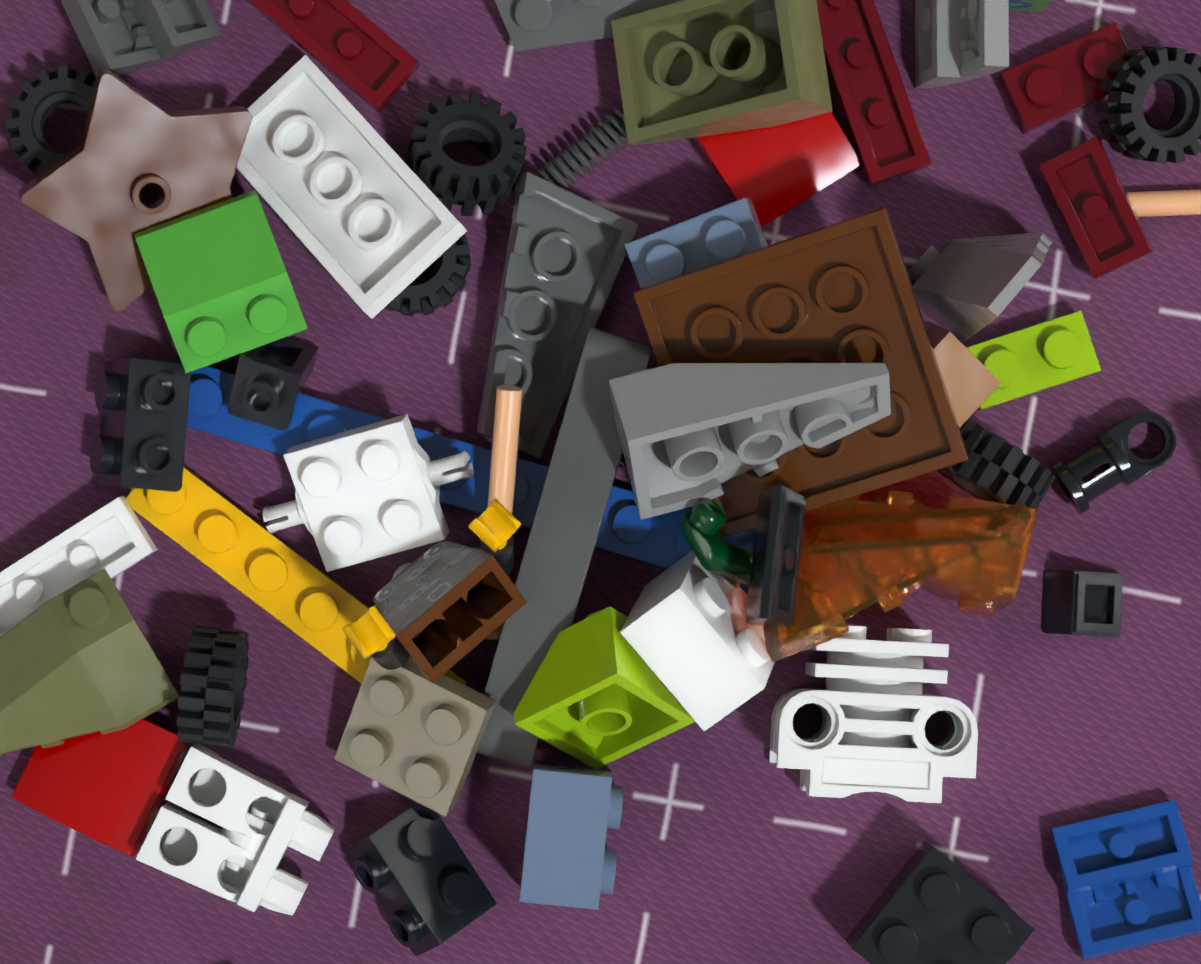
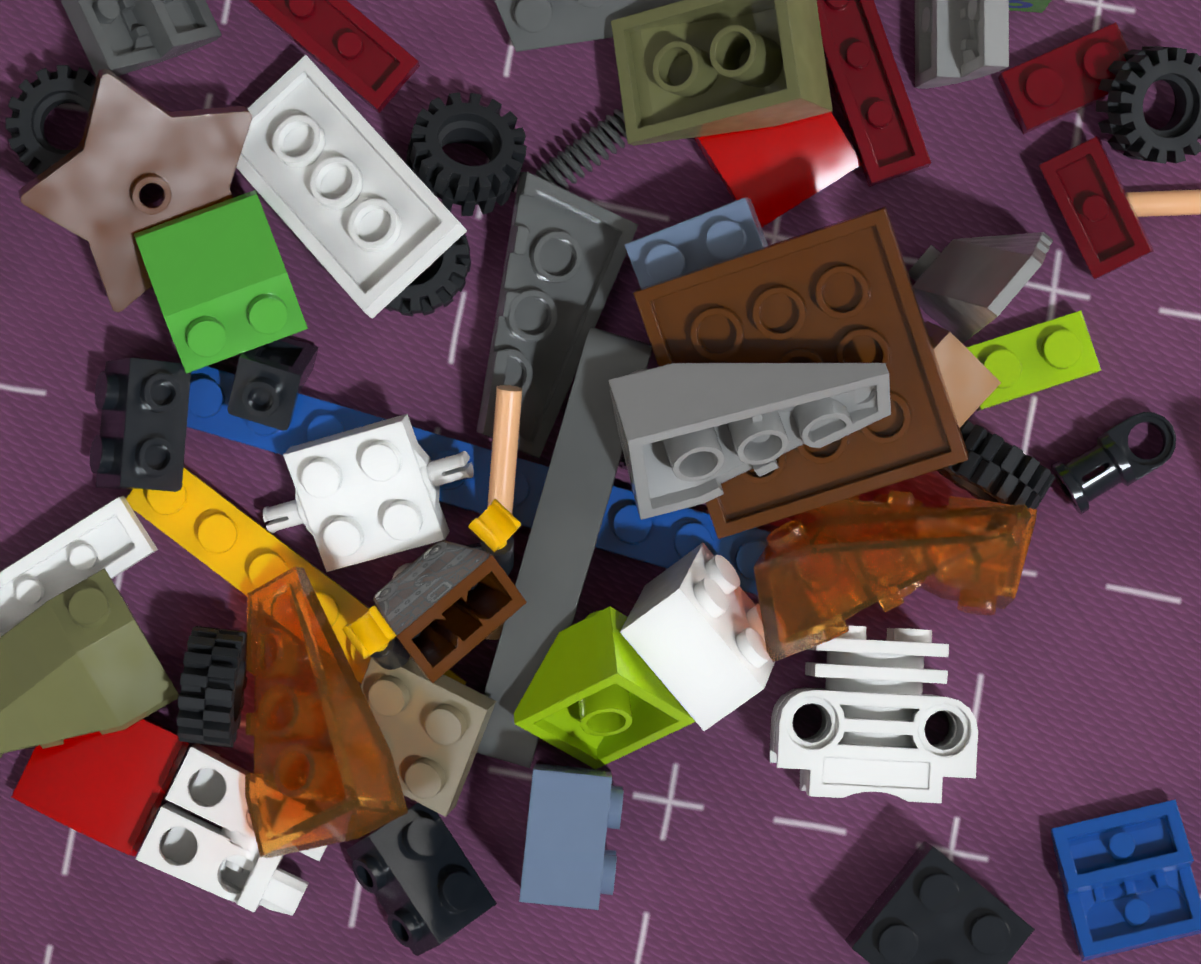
dark green arm [682,499,753,585] -> none
black slope [746,485,806,628] -> none
black slope [1041,570,1123,637] -> none
none -> clear orange wedge [245,566,408,858]

